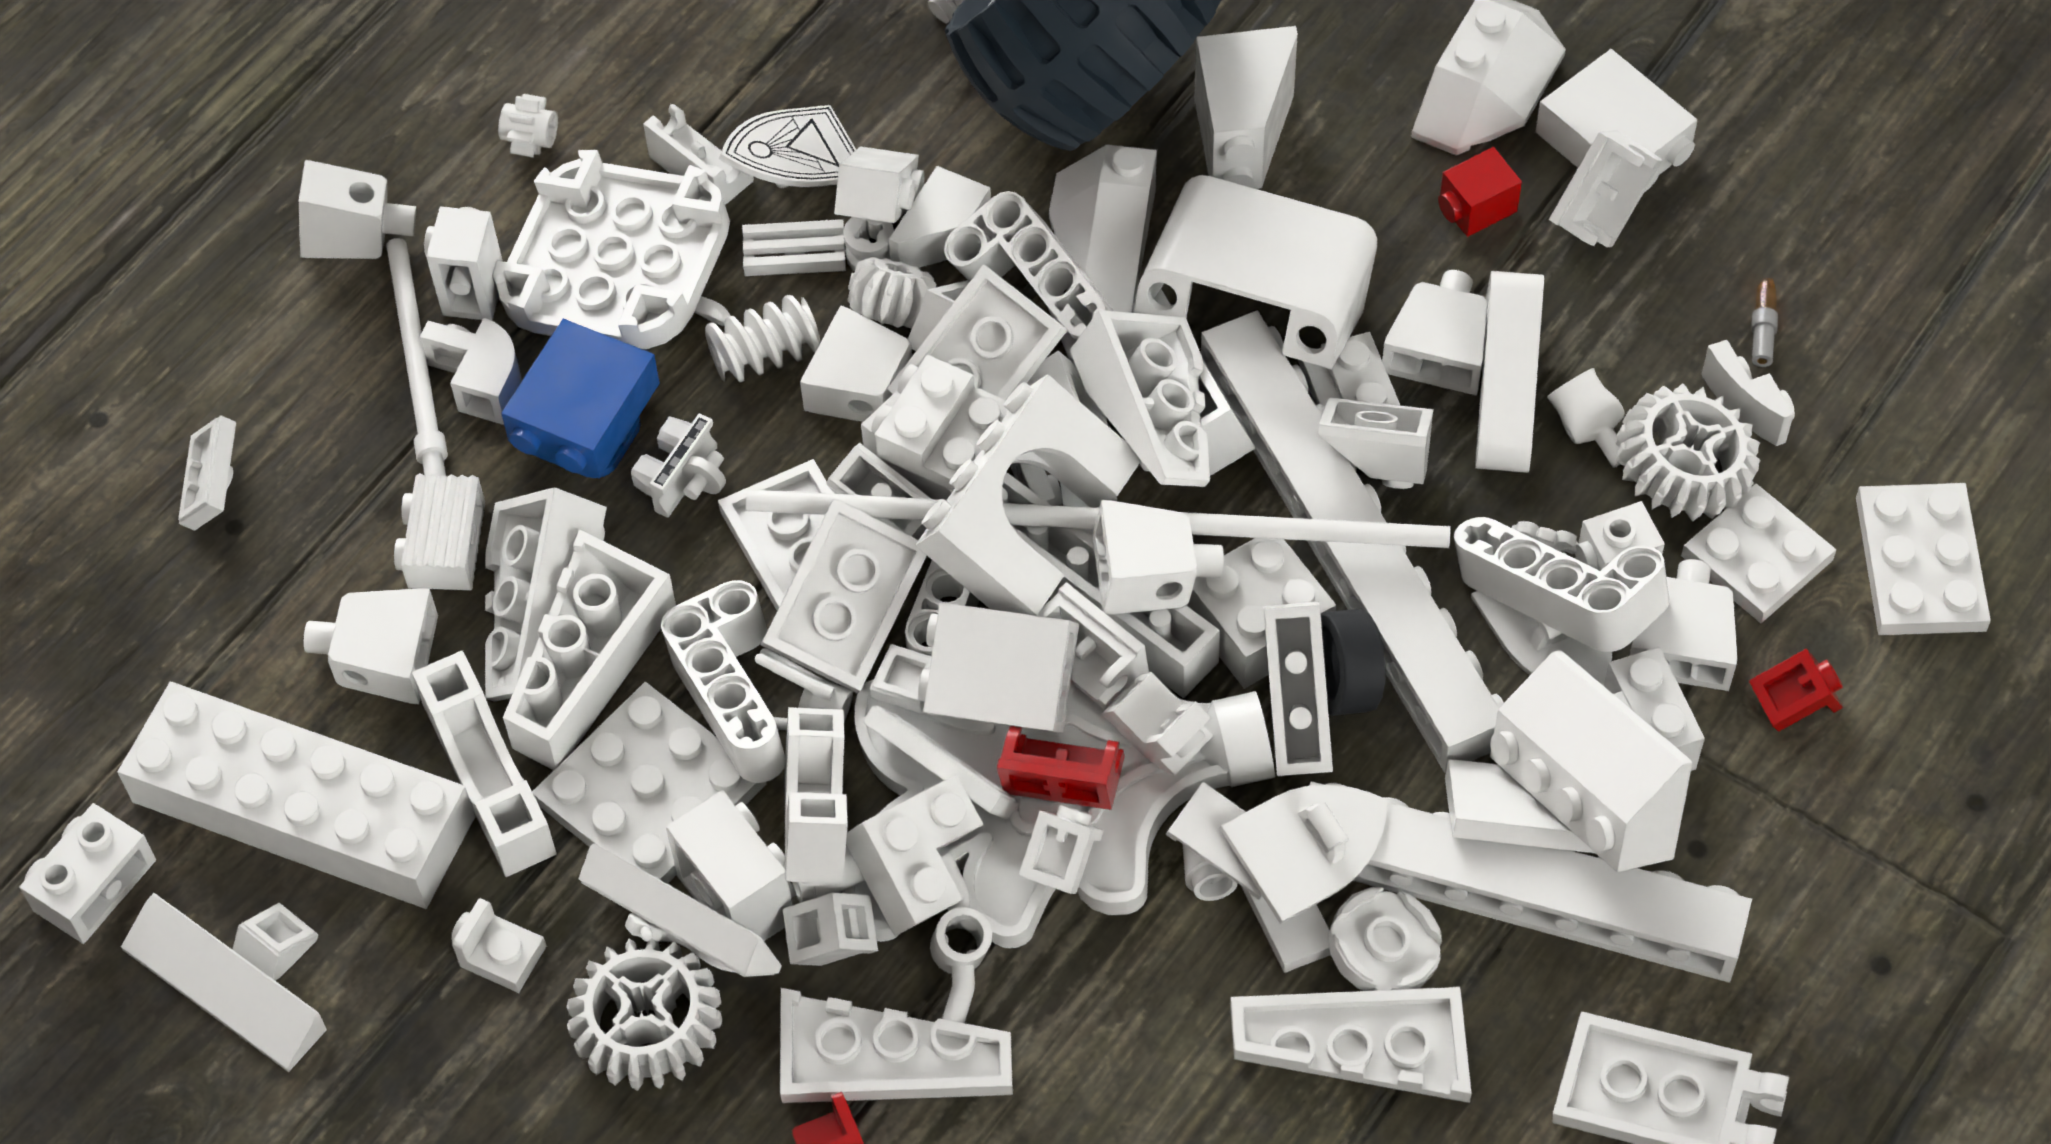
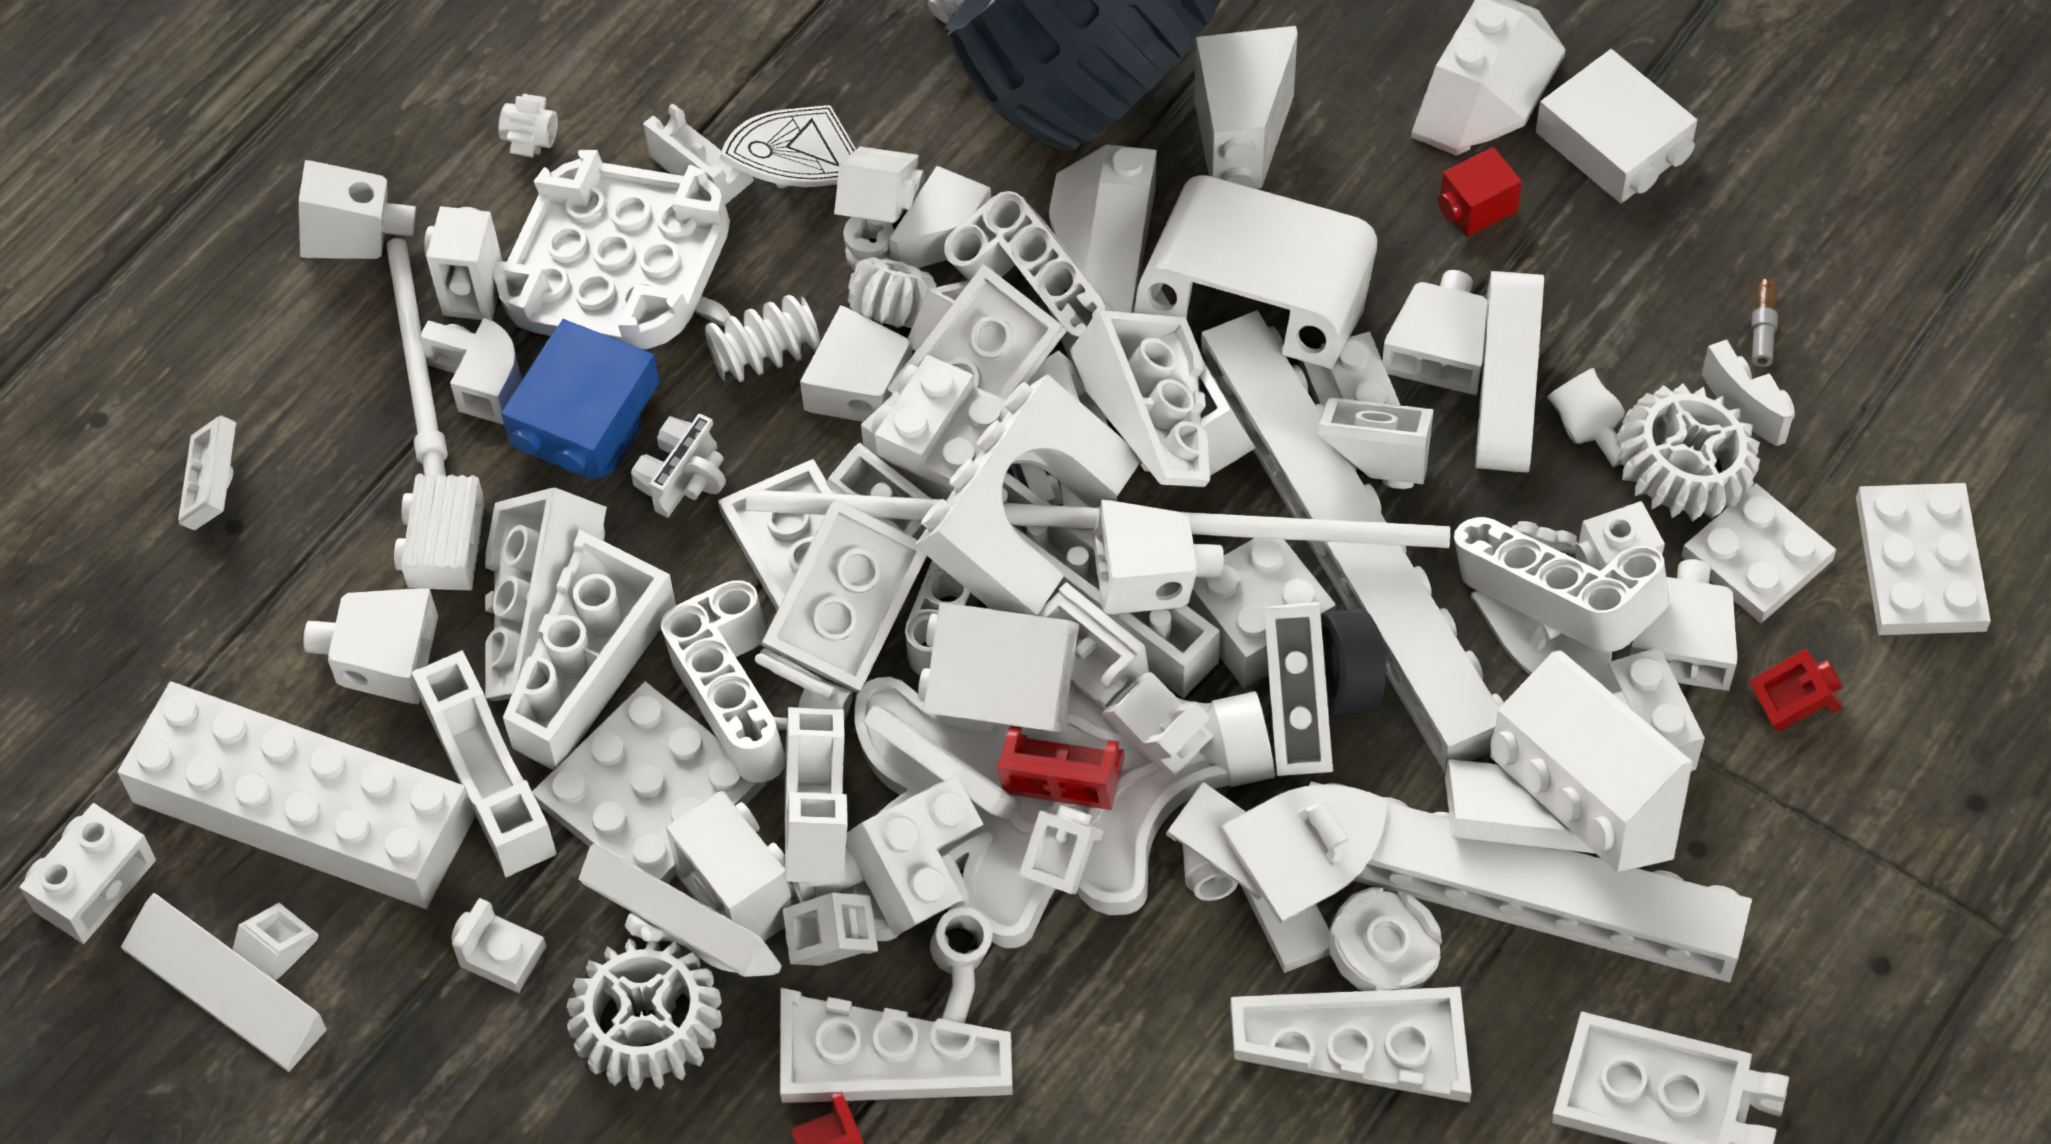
white tile [743,219,846,276] -> none
white tile [869,644,931,714] -> none
white hinge [1549,131,1663,247] -> none

